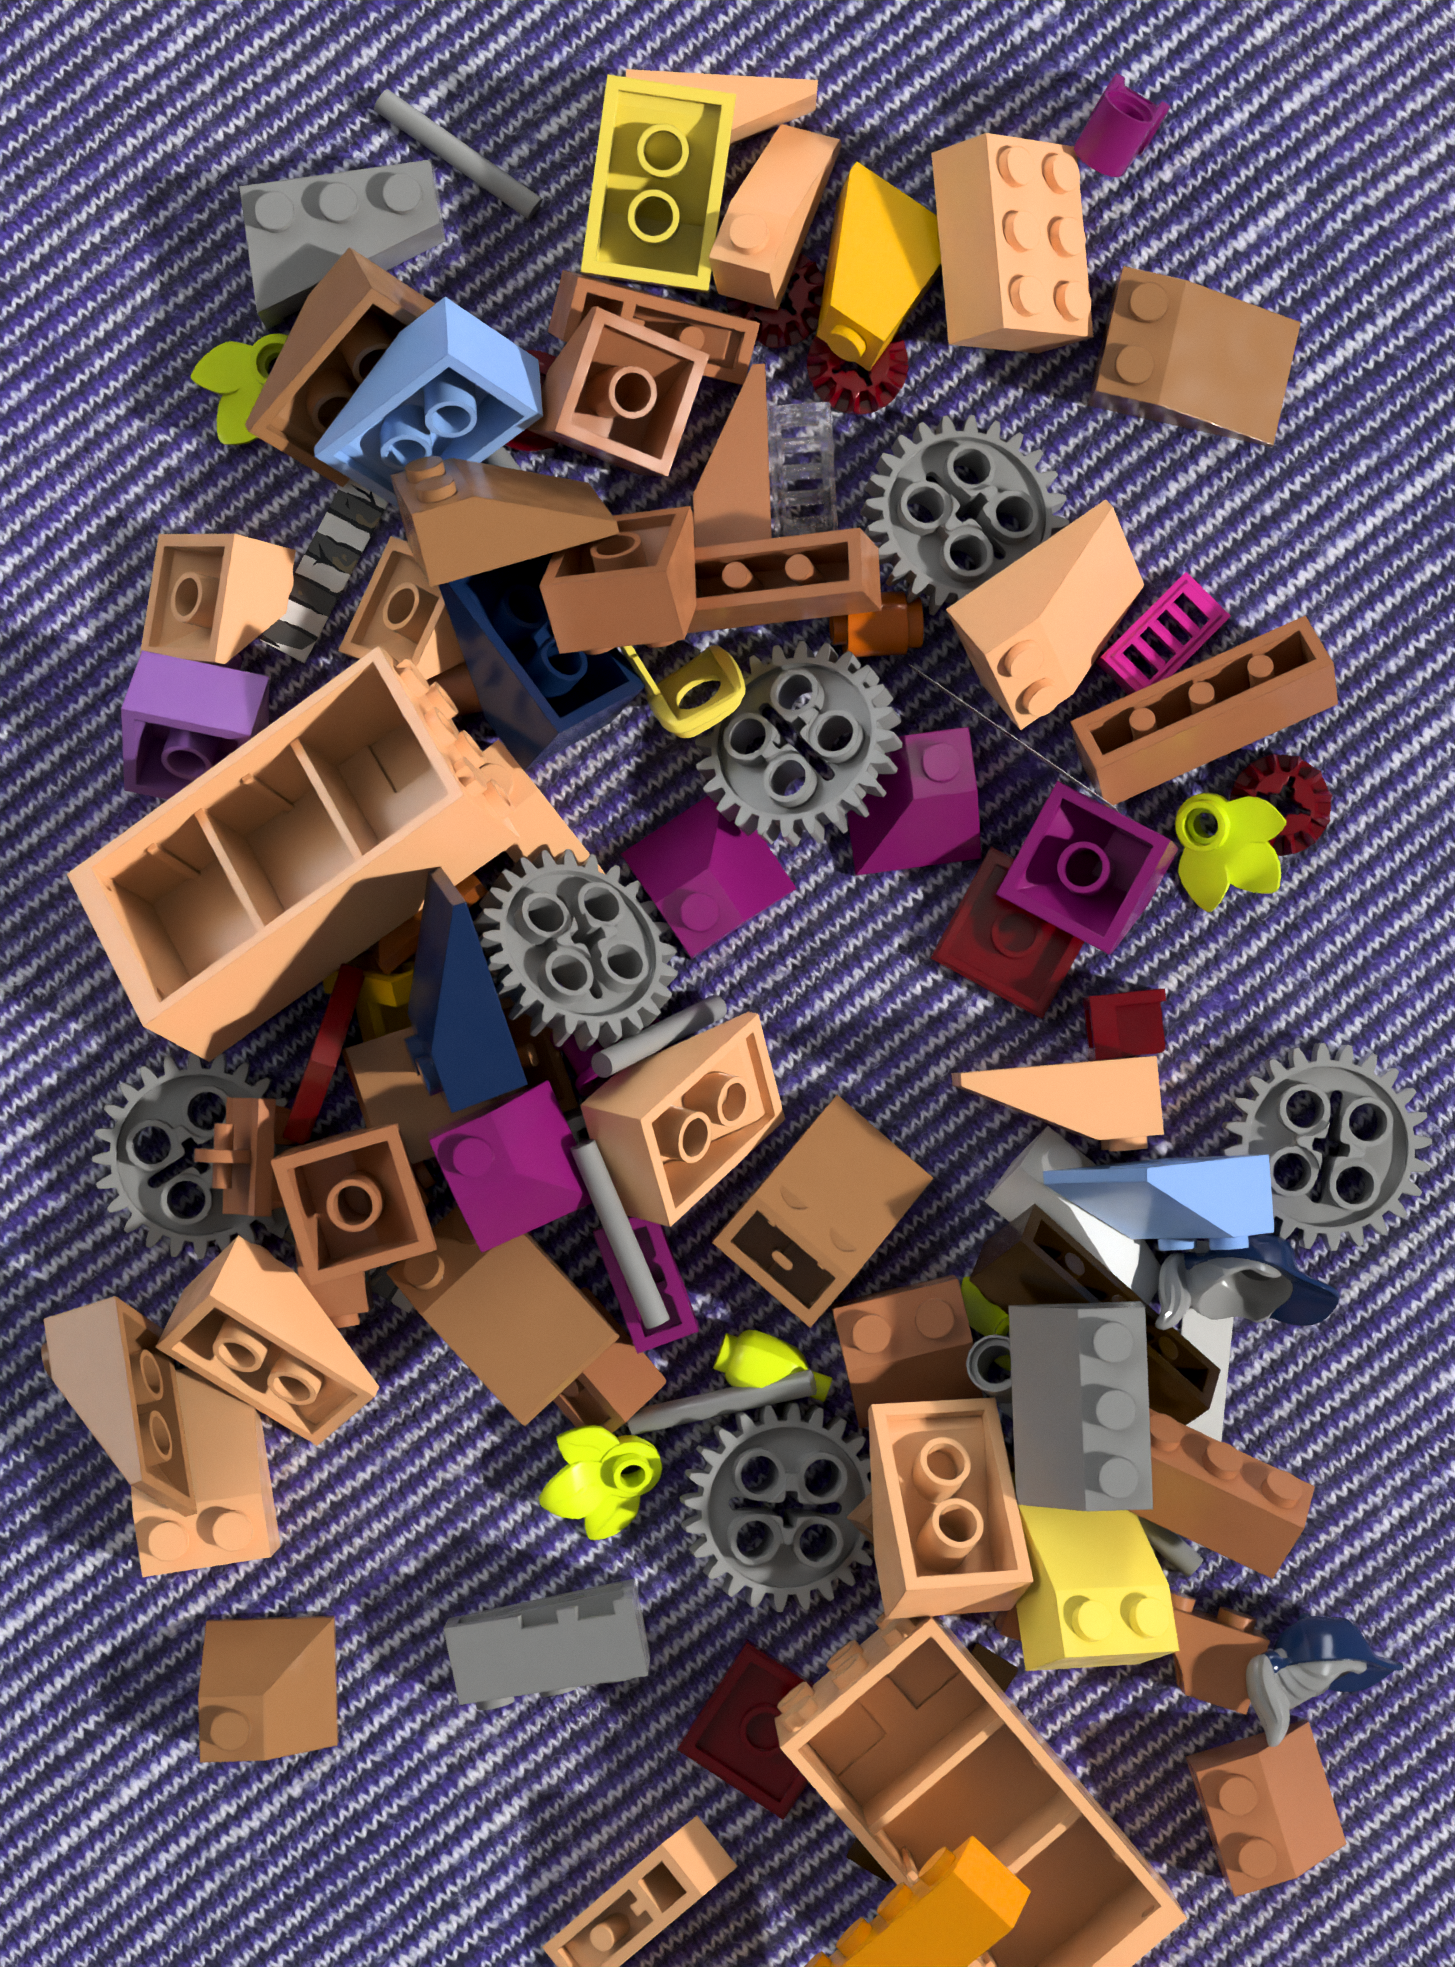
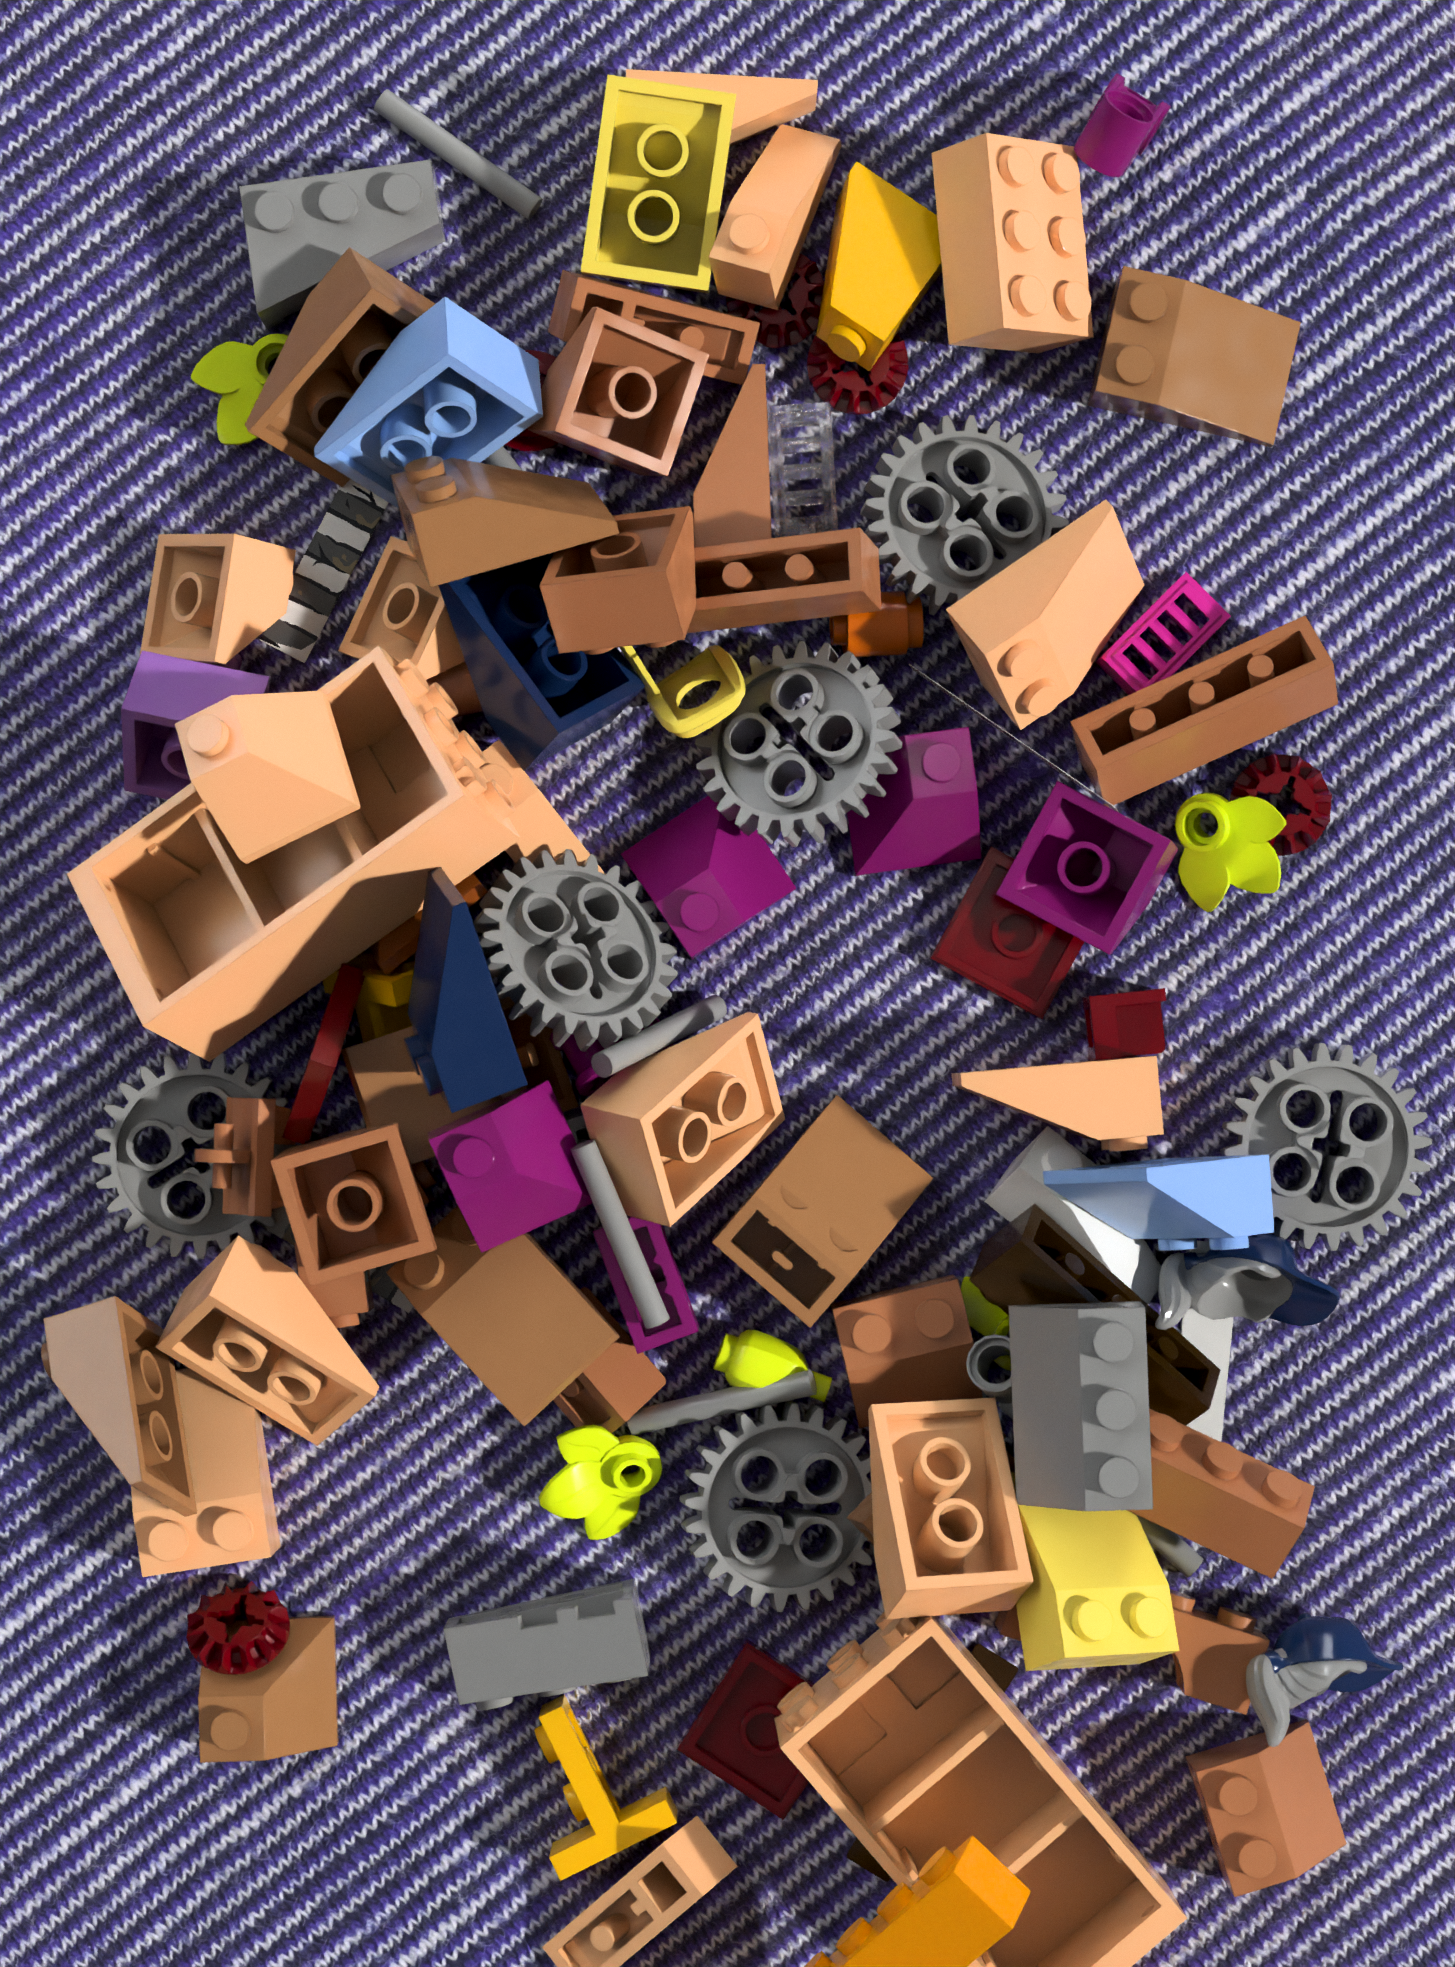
none -> light nougat slope [175,691,361,864]
none -> dark red gear [186,1580,290,1675]
none -> yellow bracket [534,1694,678,1881]

